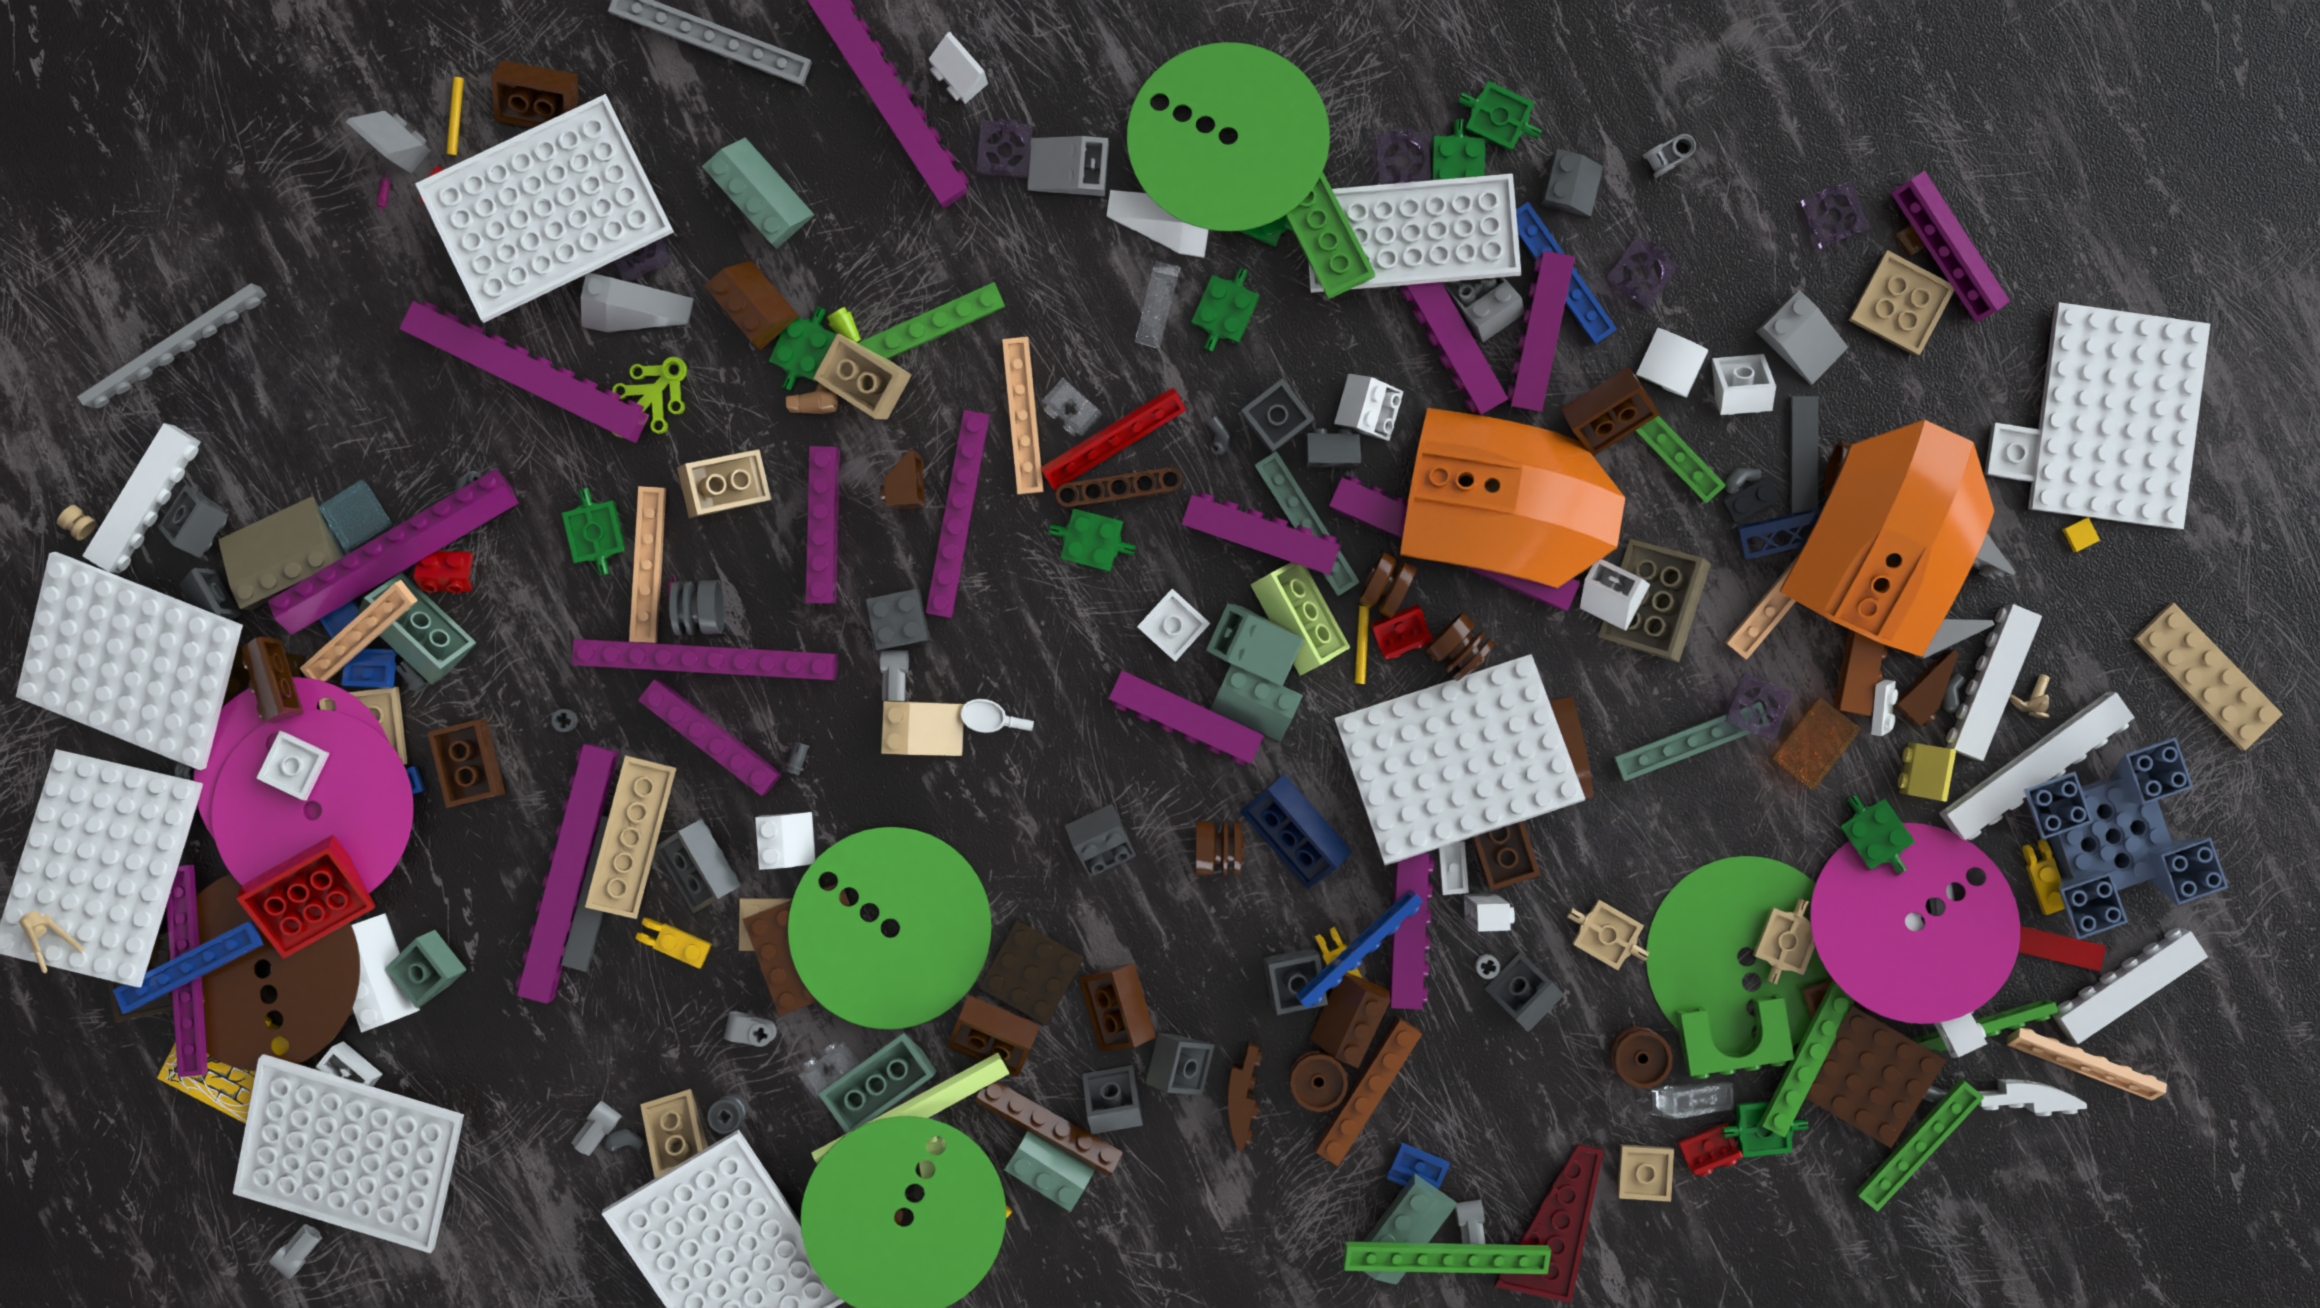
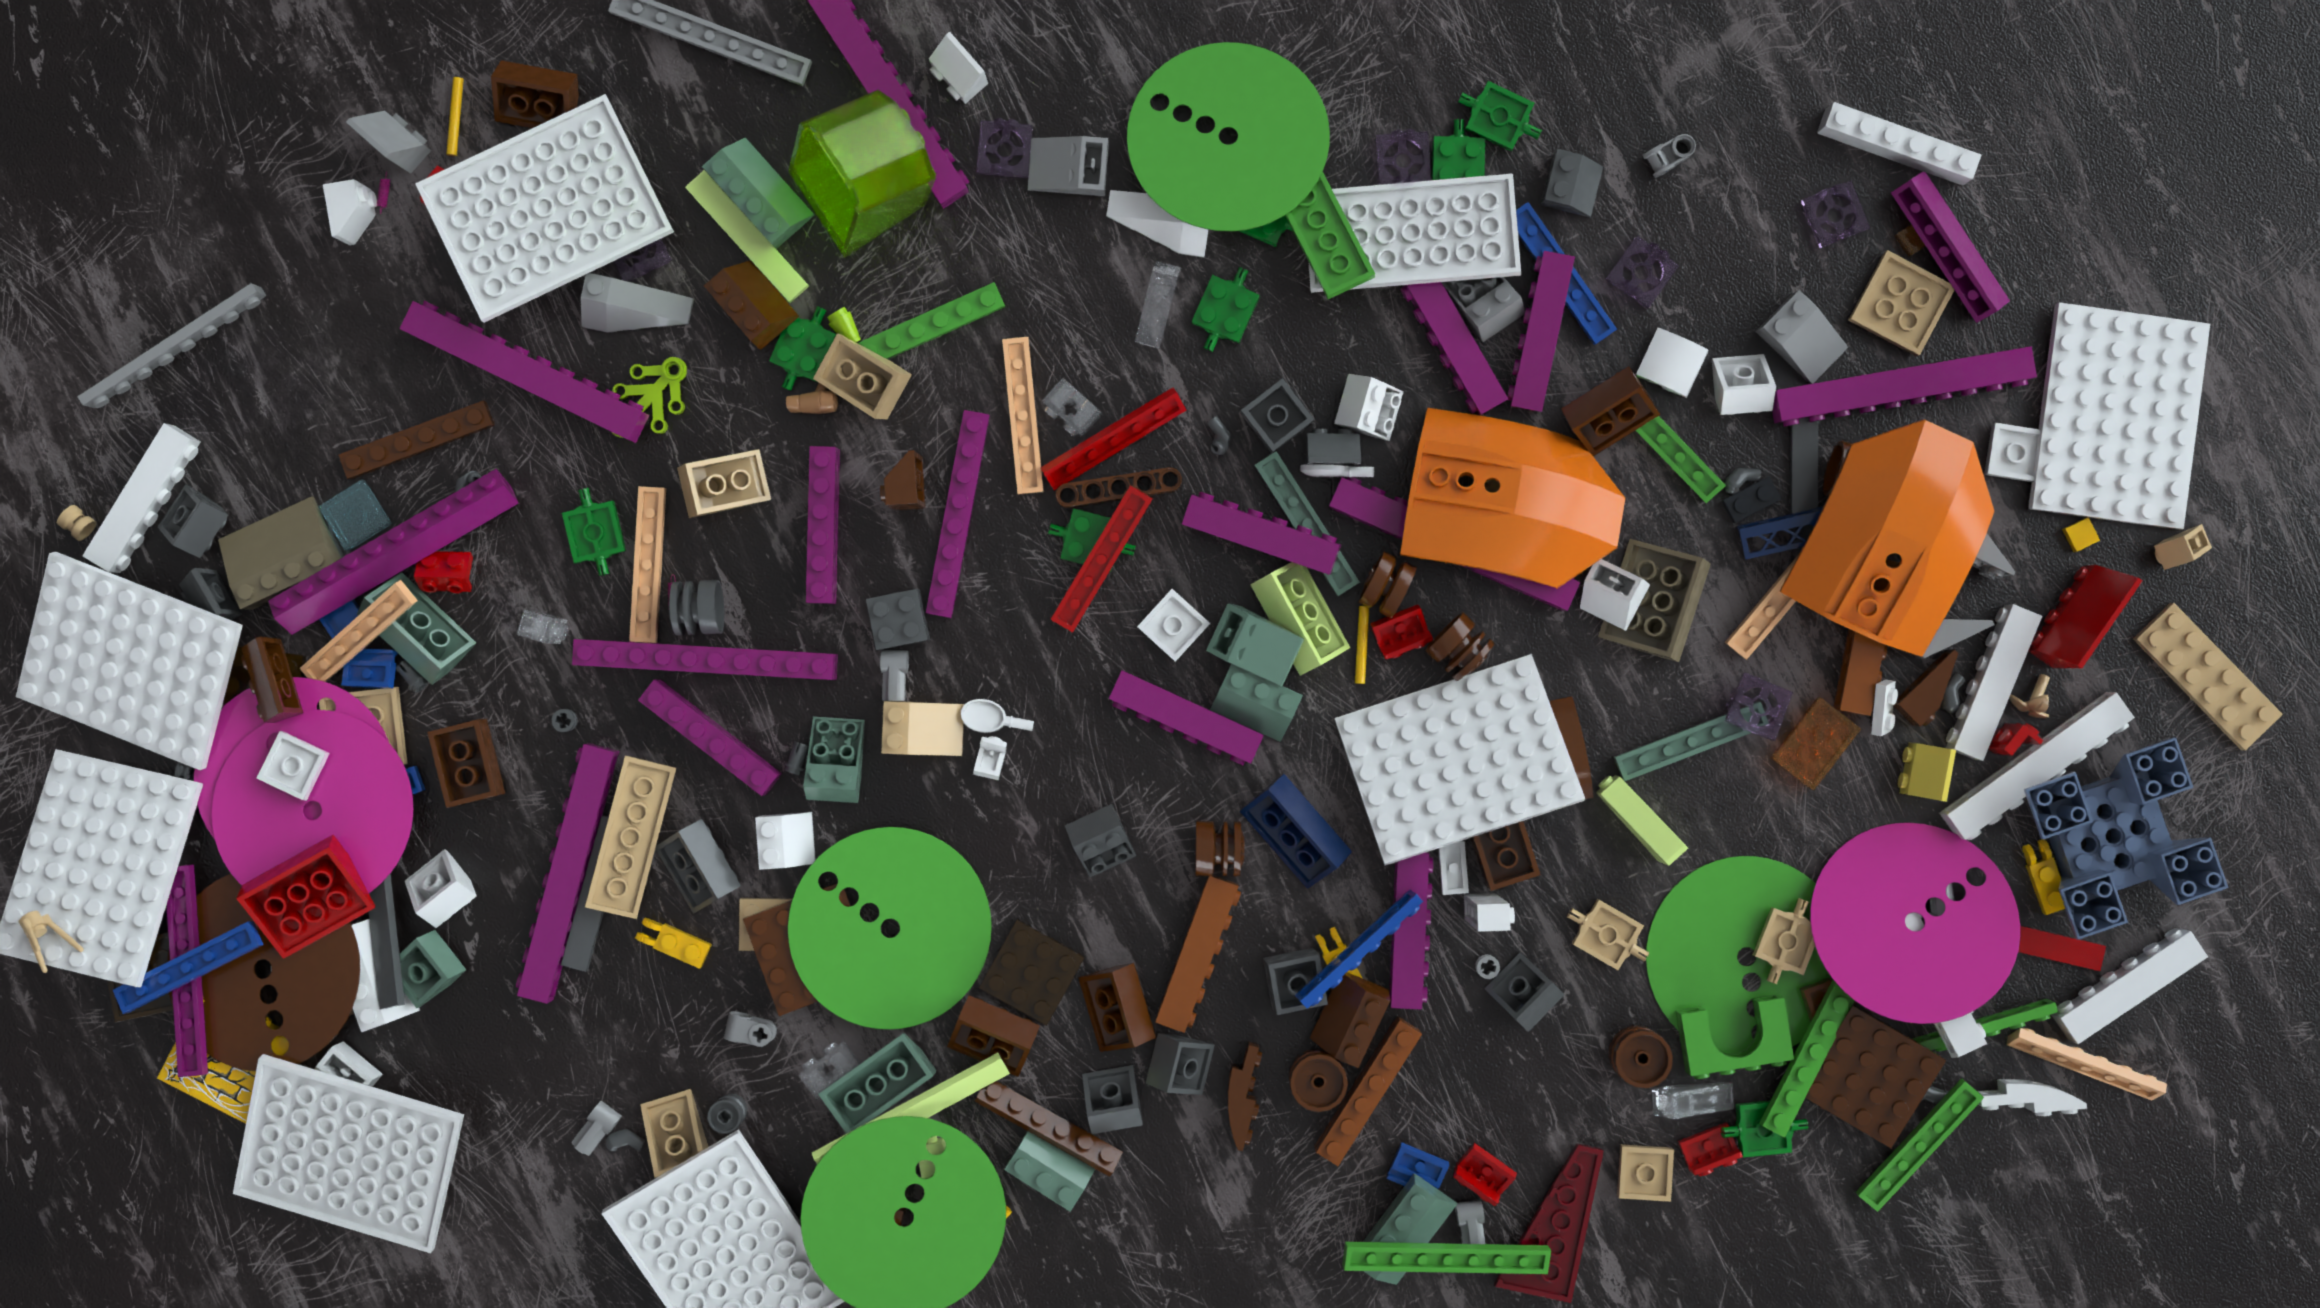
light grey piece [269,1224,322,1279] -> none
green plate [1840,795,1915,875] -> none
none -> white slope [323,179,377,245]
none -> reddish brown plate [338,400,495,480]
none -> dark grey tile [369,873,405,1009]
none -> white slope [405,849,477,928]
none -> clear brick [517,609,569,644]
none -> yellowish green tile [685,170,809,303]
none -> clear neon green windscreen [788,90,936,258]
none -> sand green slope [803,717,865,803]
none -> white bracket [973,736,1007,780]
none -> red plate [1051,485,1153,633]
none -> dark orange brick [1155,875,1241,1033]
none -> white piece [1300,464,1374,478]
none -> red bracket [1453,1143,1517,1206]
none -> yellowish green slope [1596,775,1688,866]
none -> magenta brick [1772,346,2037,427]
none -> white brick [1817,102,1981,185]
none -> red bracket [1988,723,2044,756]
none -> red slope [2028,565,2143,668]
none -> tan slope [2154,524,2212,570]

